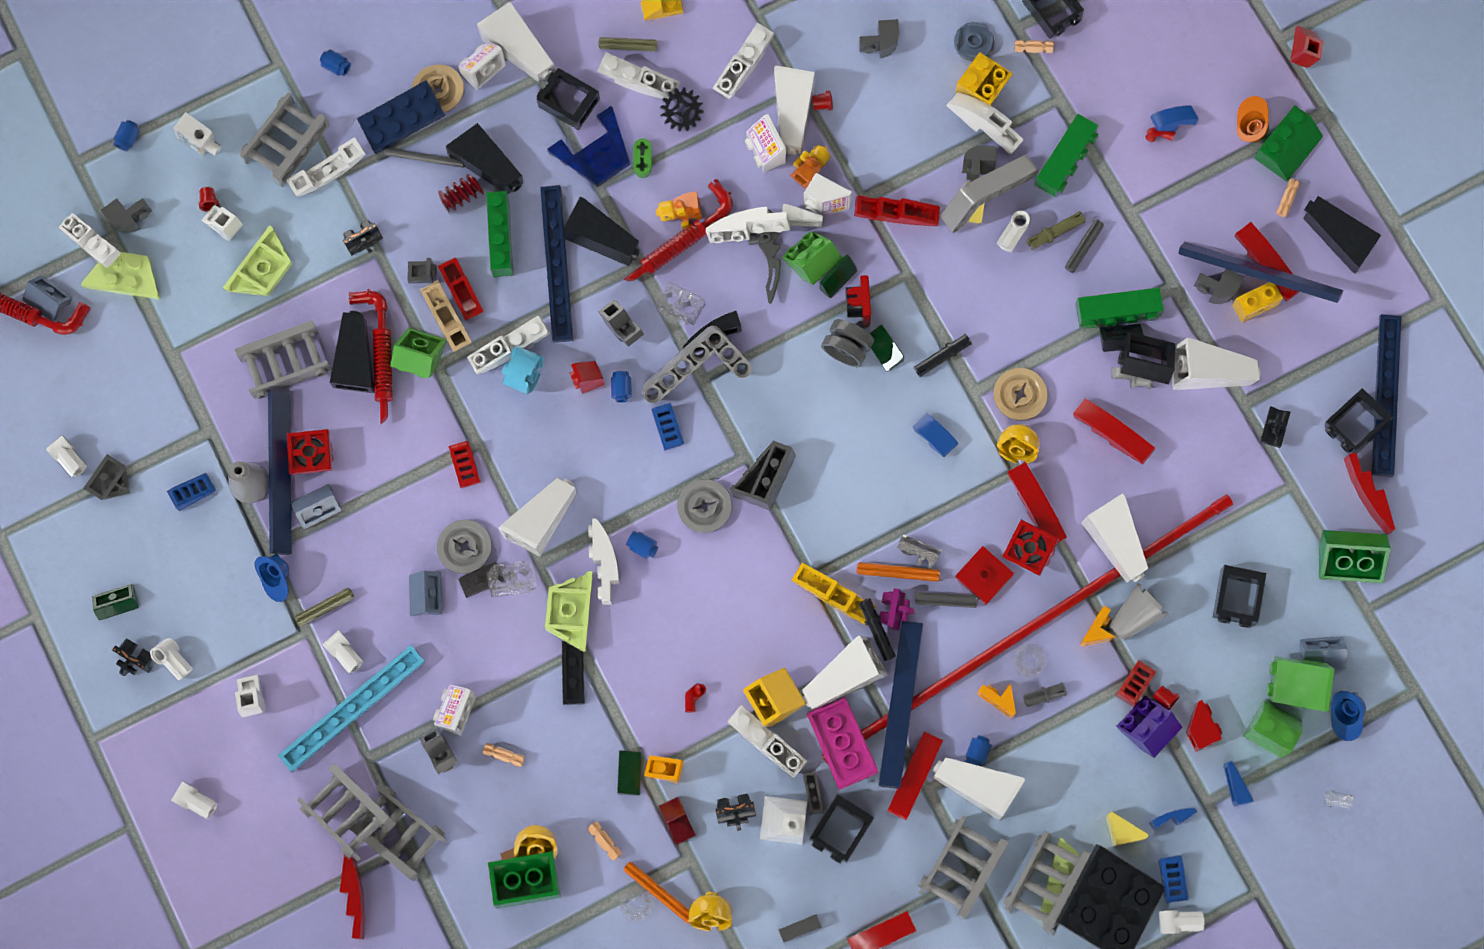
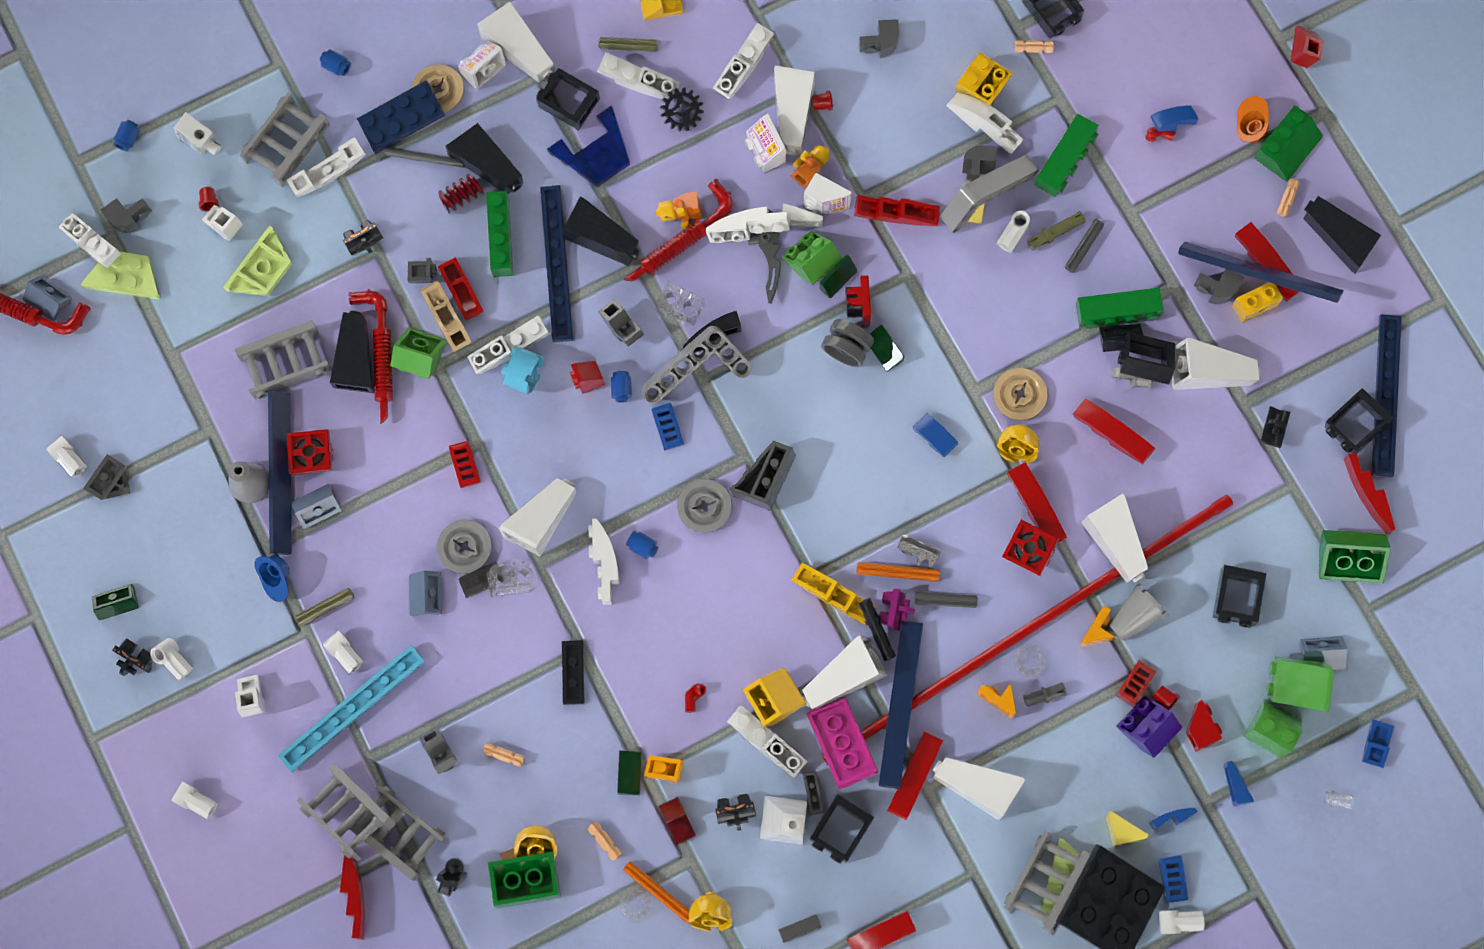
blue slope [167,473,216,511] -> none
white slope [433,685,476,736] -> none
yellowish green wing [545,571,593,652] -> none
bright green beam [633,138,652,178] -> none
black pin [913,334,972,378] -> none
light grey fence [918,816,1009,920] -> none
sand blue tile [954,22,994,61] -> none
red plate [954,546,1015,605] -> none
blue brick [965,735,992,767] -> none
blue piece [1331,691,1366,741] -> none
none -> black hips [436,858,467,896]
none -> blue slope [1362,719,1395,768]

